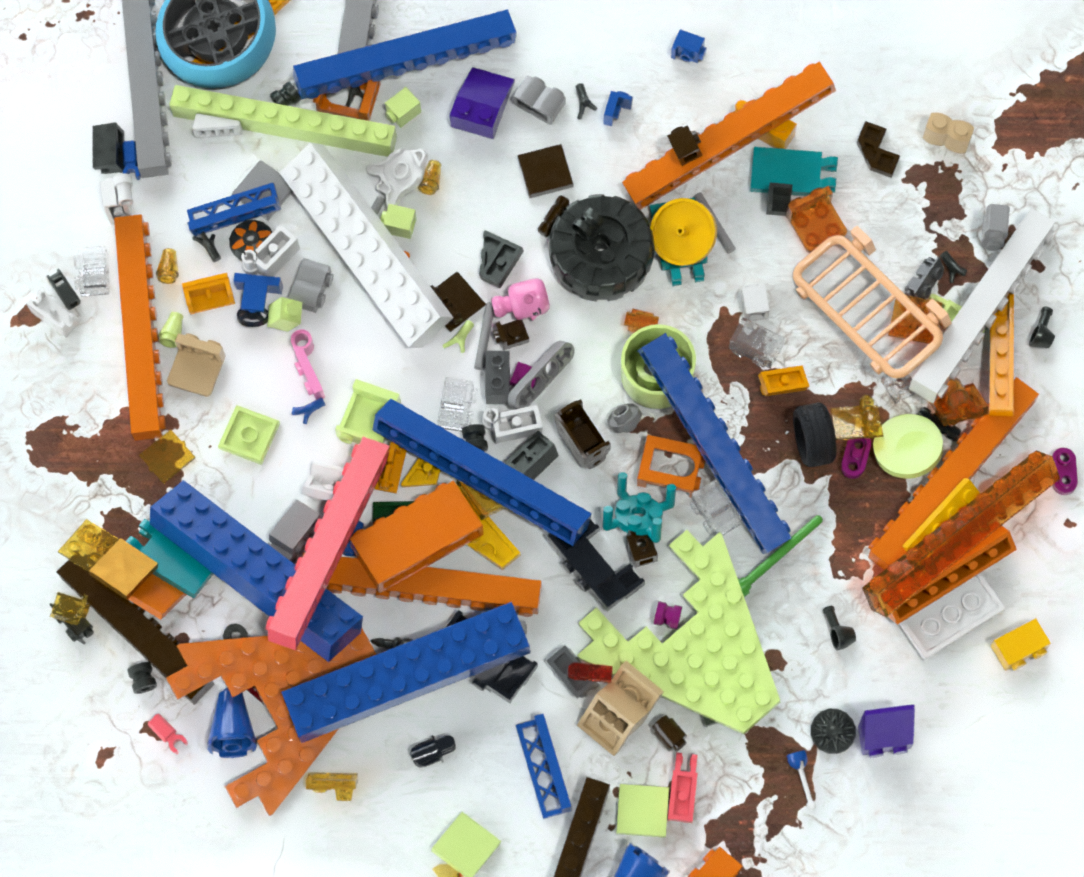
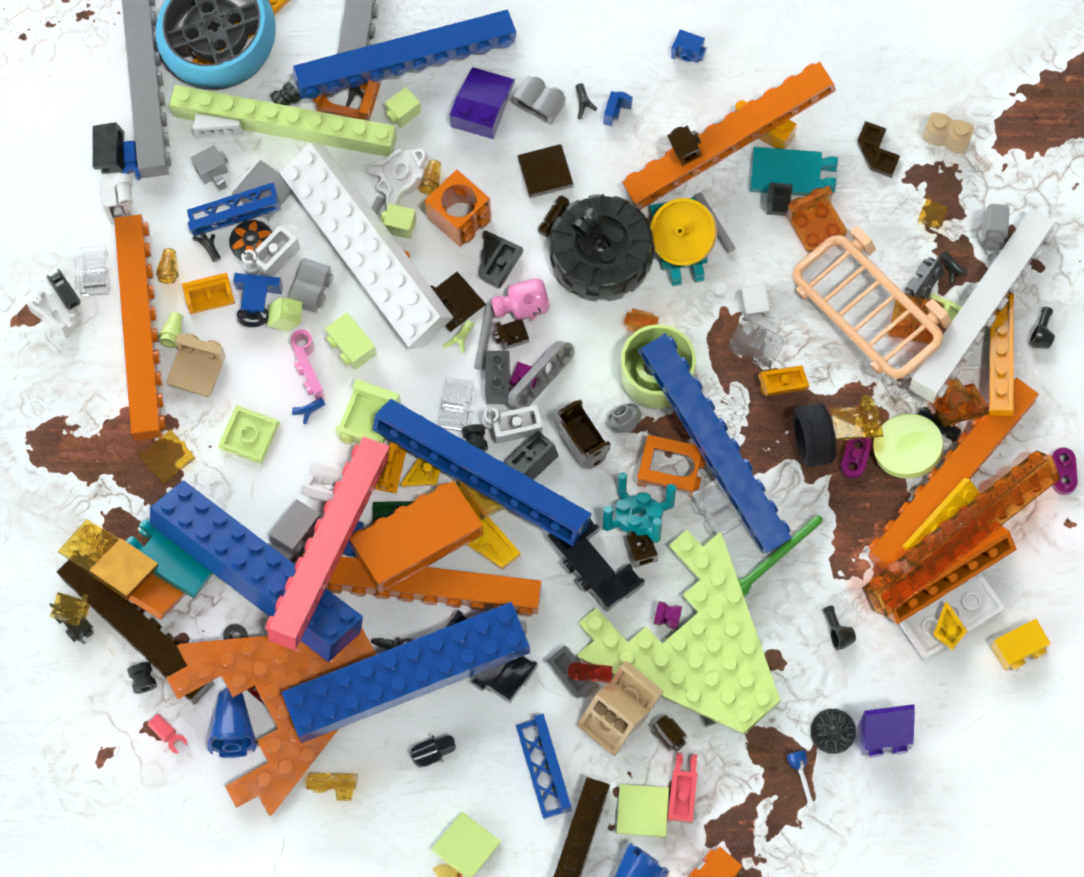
none -> light grey brick [191,145,229,191]
none -> yellowish green brick [325,312,377,370]
none -> orange brick [425,169,492,247]
none -> clear yellow tile [917,199,948,230]
none -> yellow piece [933,602,968,650]

